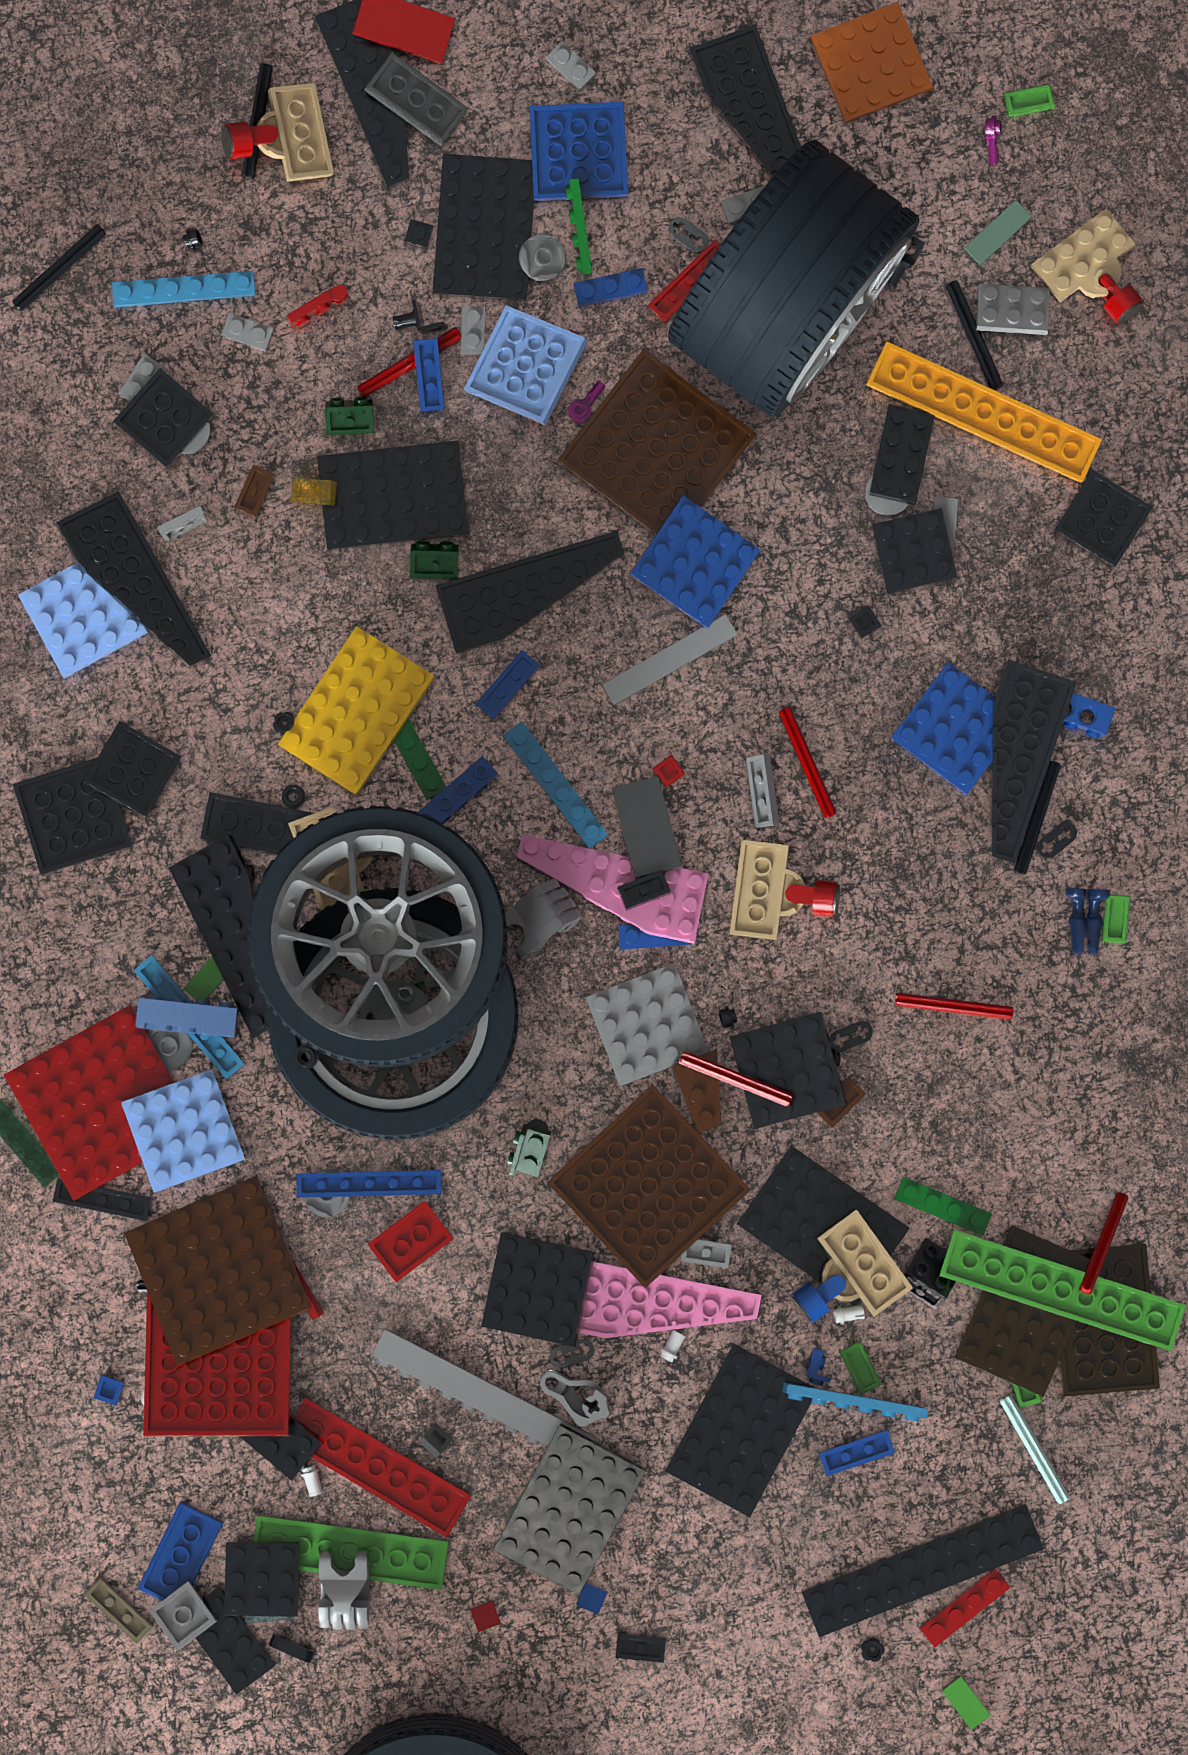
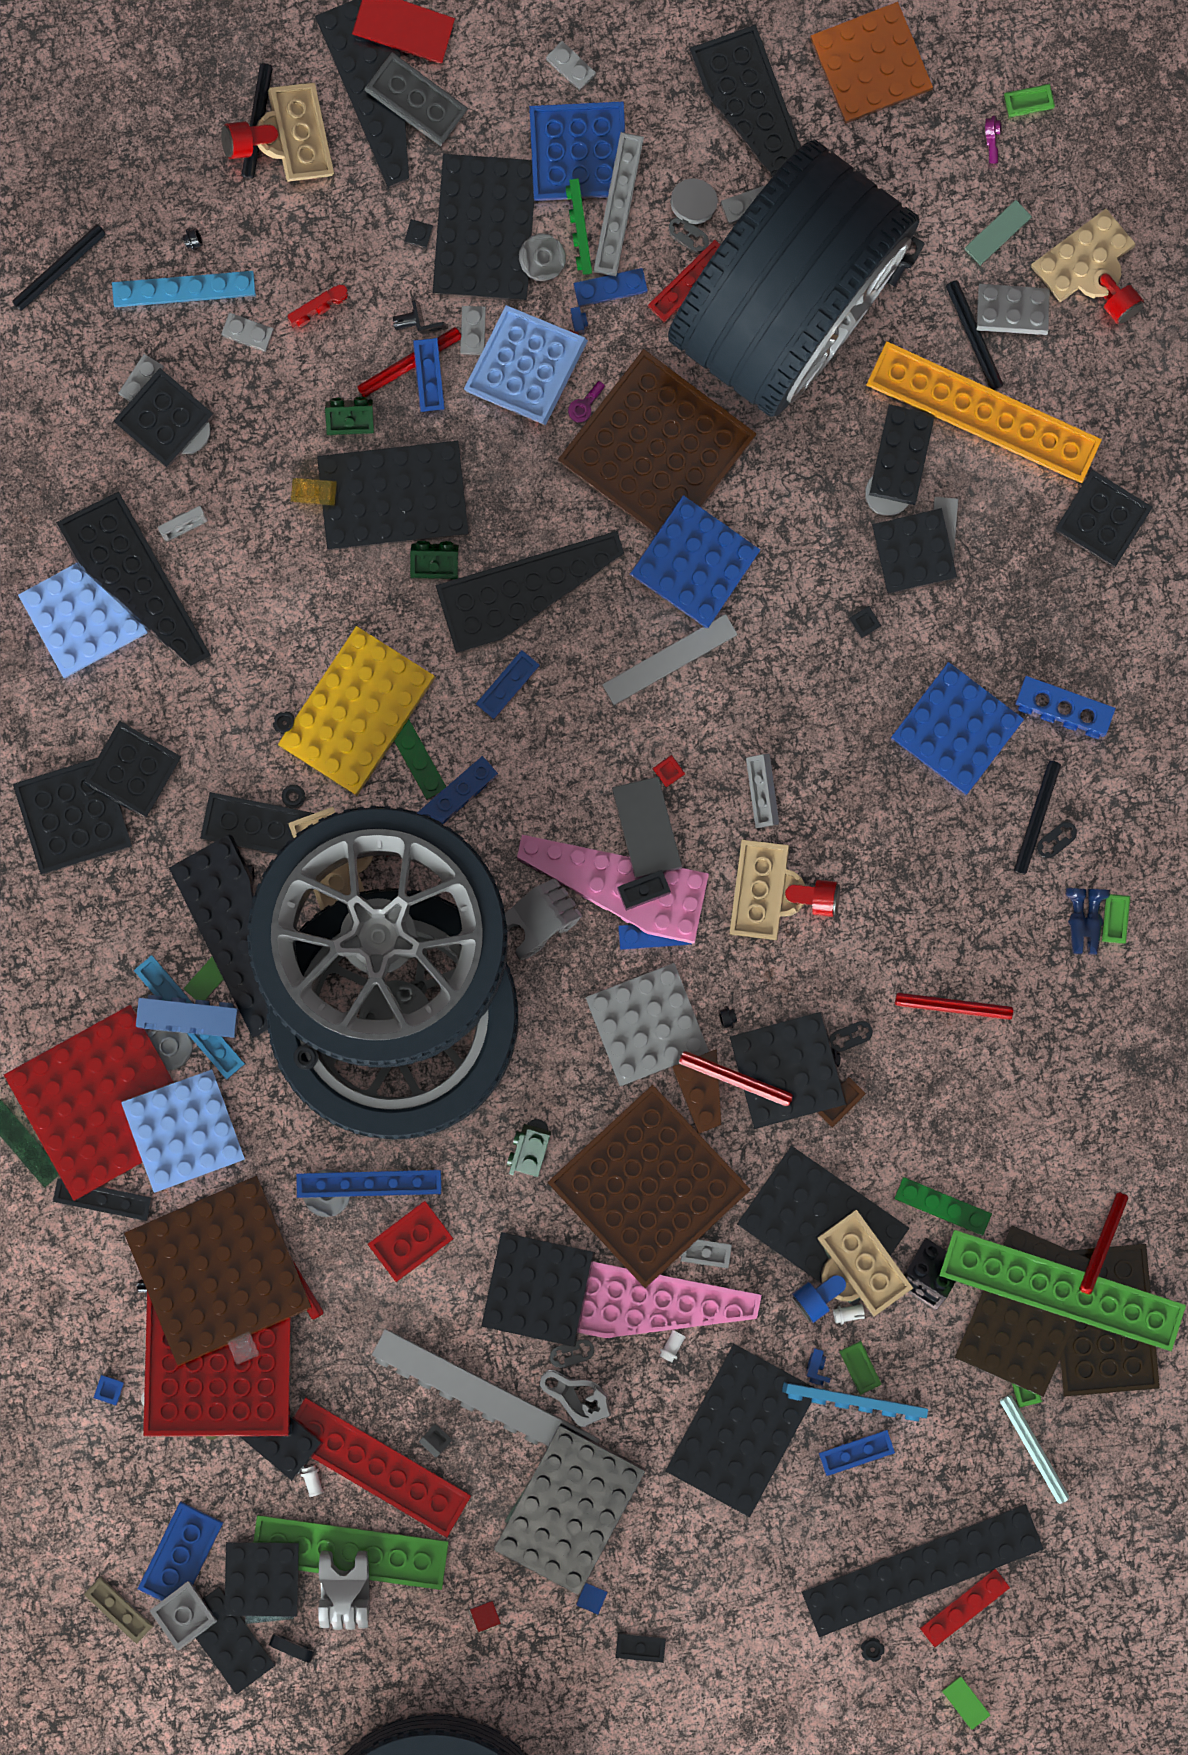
reddish brown plate [234,465,276,518] -> none
dark azure plate [503,721,609,849] -> none
red axle [779,707,836,818] -> none
black wing [992,659,1077,863] -> none
none -> clear plate [227,1332,260,1365]
none -> blue plate [570,306,588,335]
none -> light grey tile [593,132,644,277]
none -> light grey tile [670,178,718,224]

